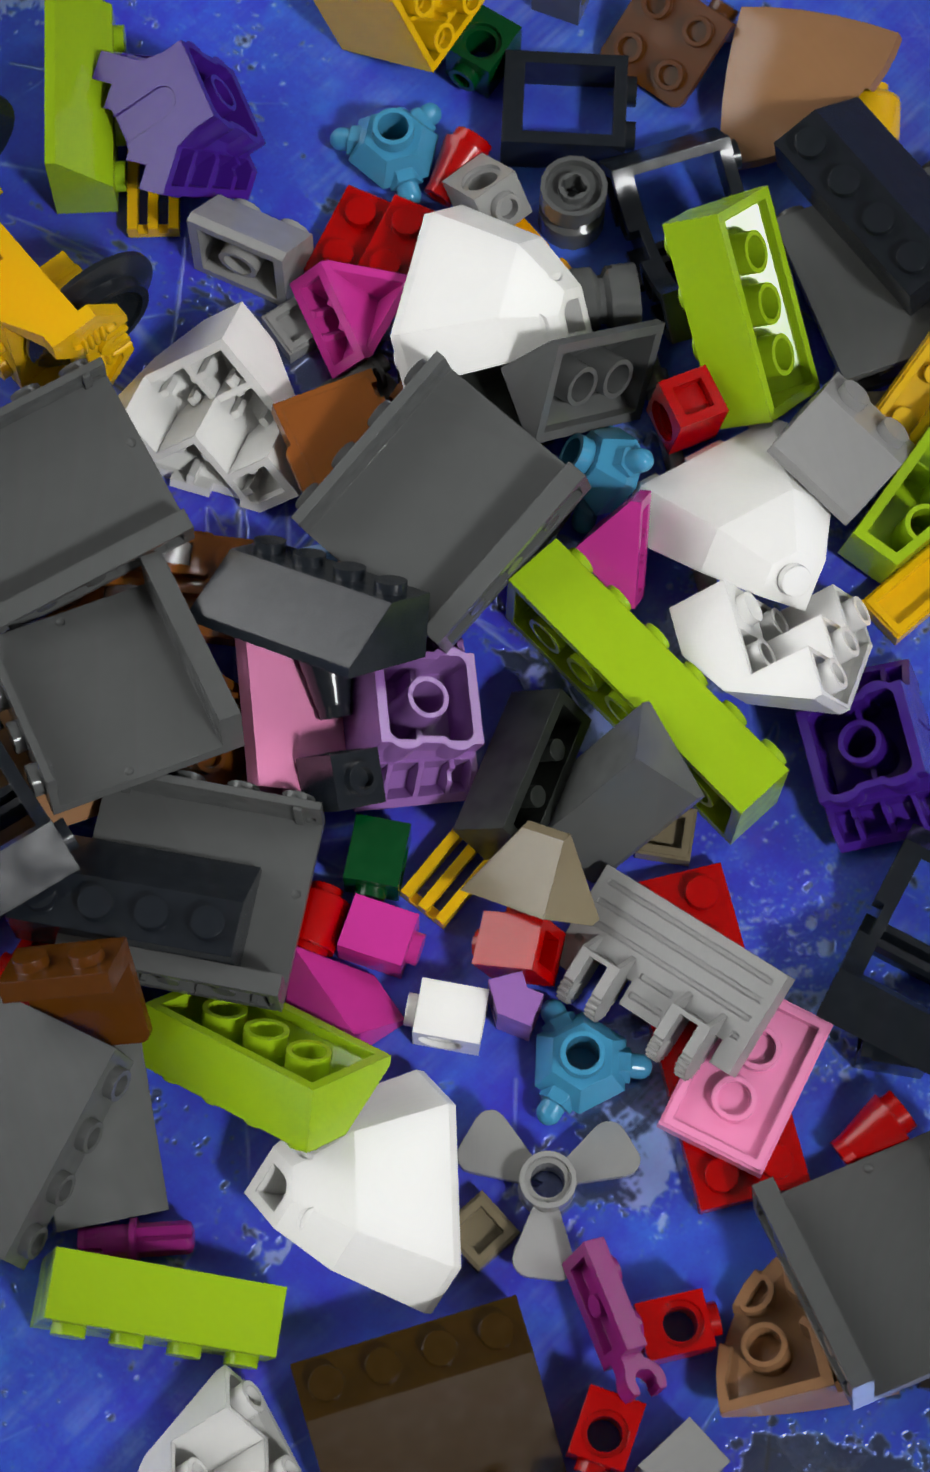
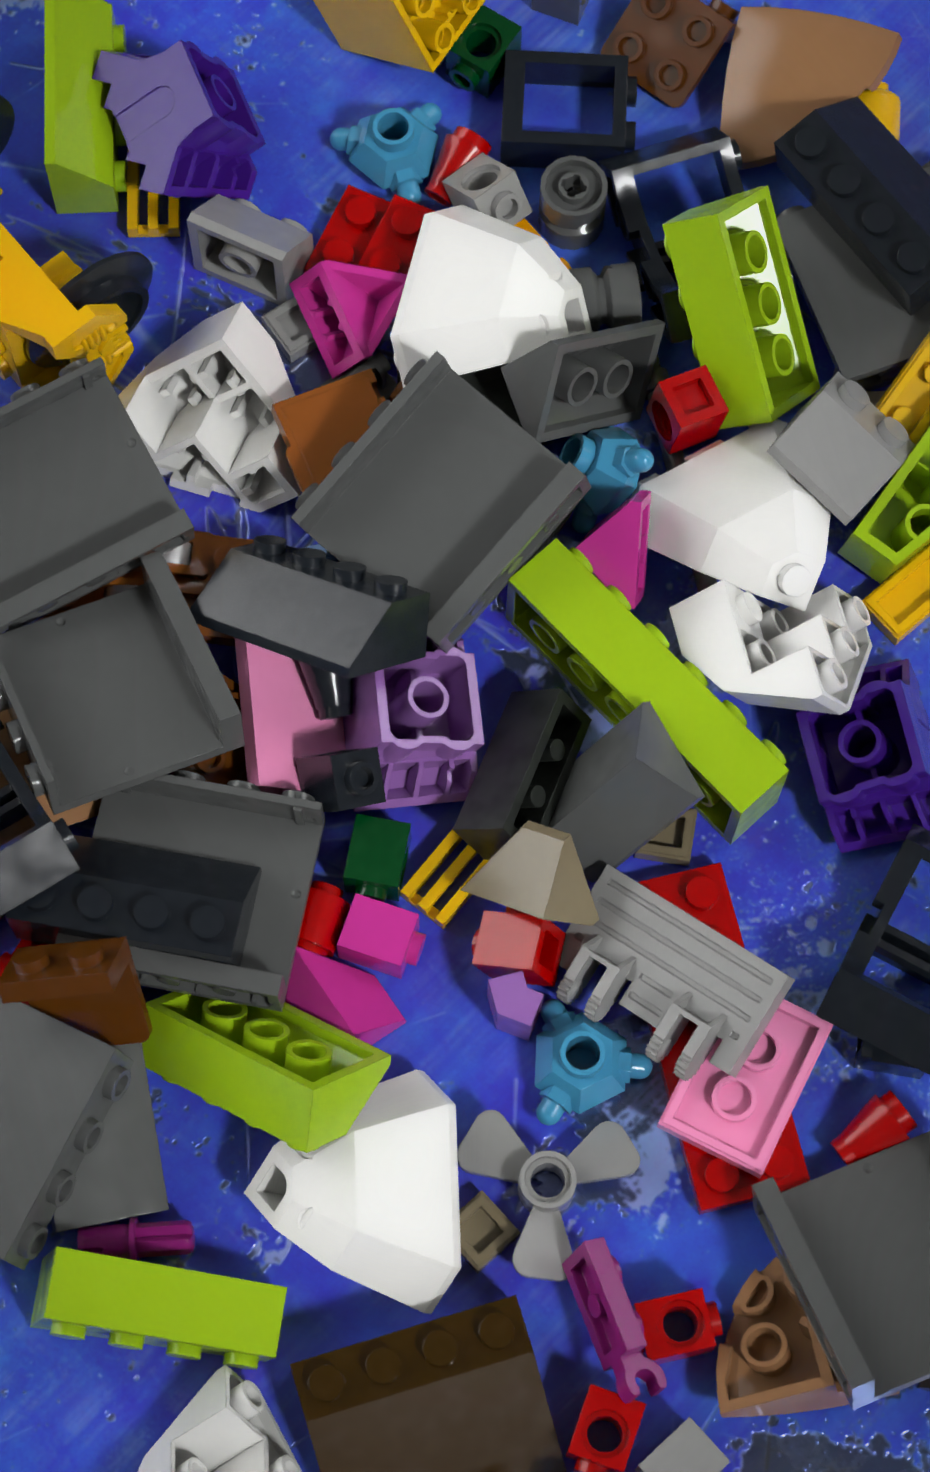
white brick [403,977,490,1056] -> none

